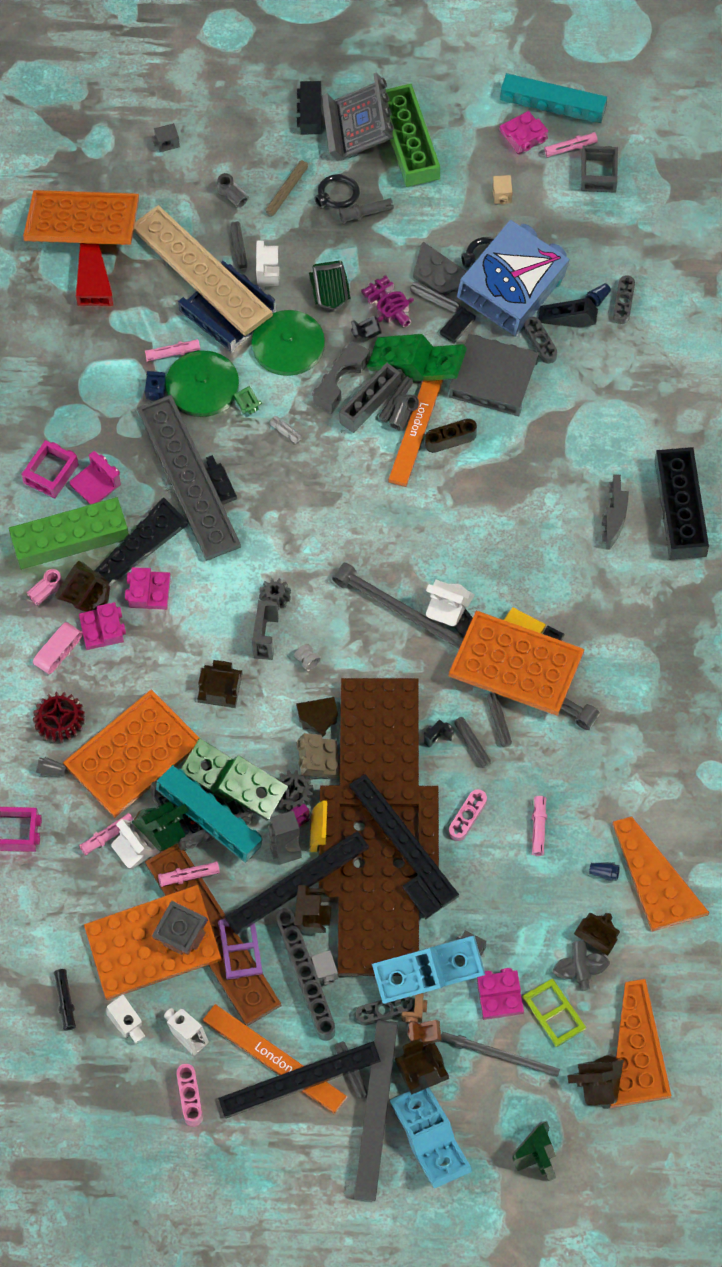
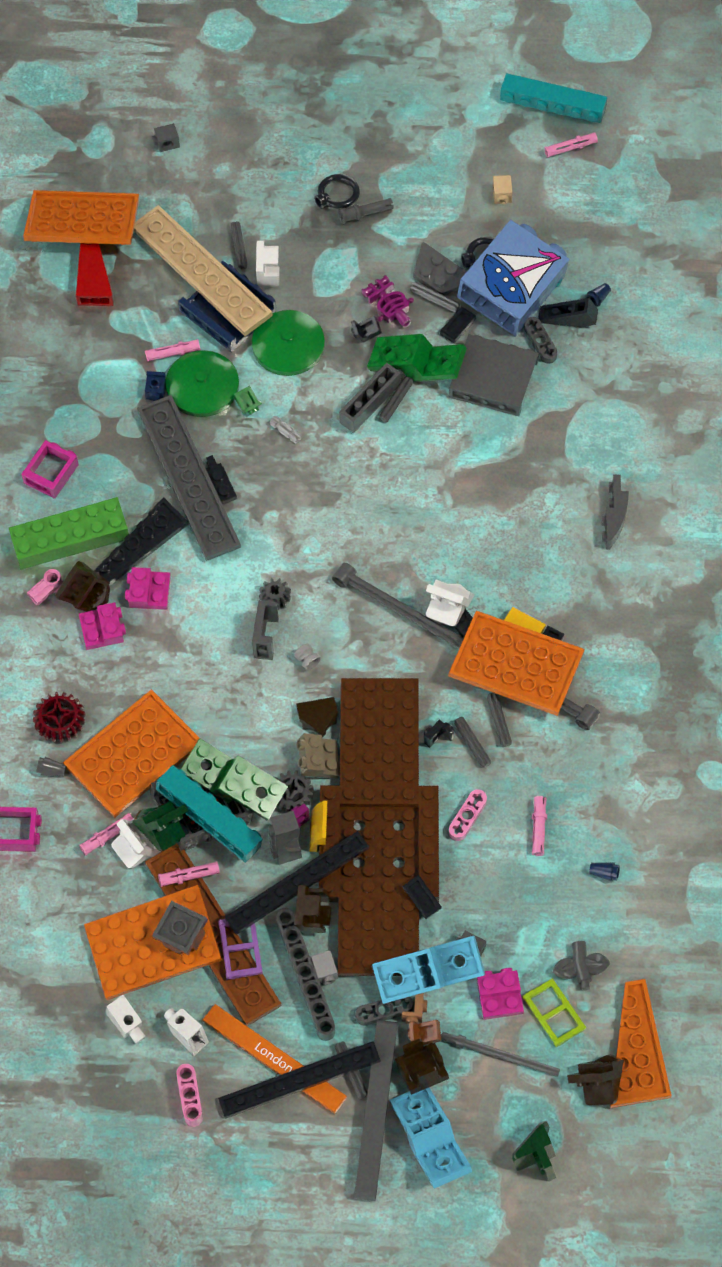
bright pink beam [33,622,83,674] -> none
black pin [54,969,76,1031] -> none
dark pink bracket [70,451,121,505] -> none
dark brown panel [197,660,243,708] -> none
dark grey piece [217,173,249,208] -> none
dark tan axle [266,160,308,216] -> none
black brick [297,81,322,135] -> none
dark green piece [309,260,351,310] -> none
dark grey arch [312,341,370,414] -> none
panel [321,72,394,161] -> none
black tile [349,774,459,908] -> none
bright green brick [386,83,440,187] -> none
orange tile [389,380,443,487] -> none
dark grey piece [389,394,419,431] -> none
dark brown beam [425,419,477,453] -> none
dark pink plate [499,111,548,154] -> none
dark brown slope [574,913,620,956] -> none
dark grey window [581,145,618,193] -> none
orange wing [612,816,709,932] -> none
dark grey beam [613,275,635,324] -> none
black brick [654,447,709,560] -> none

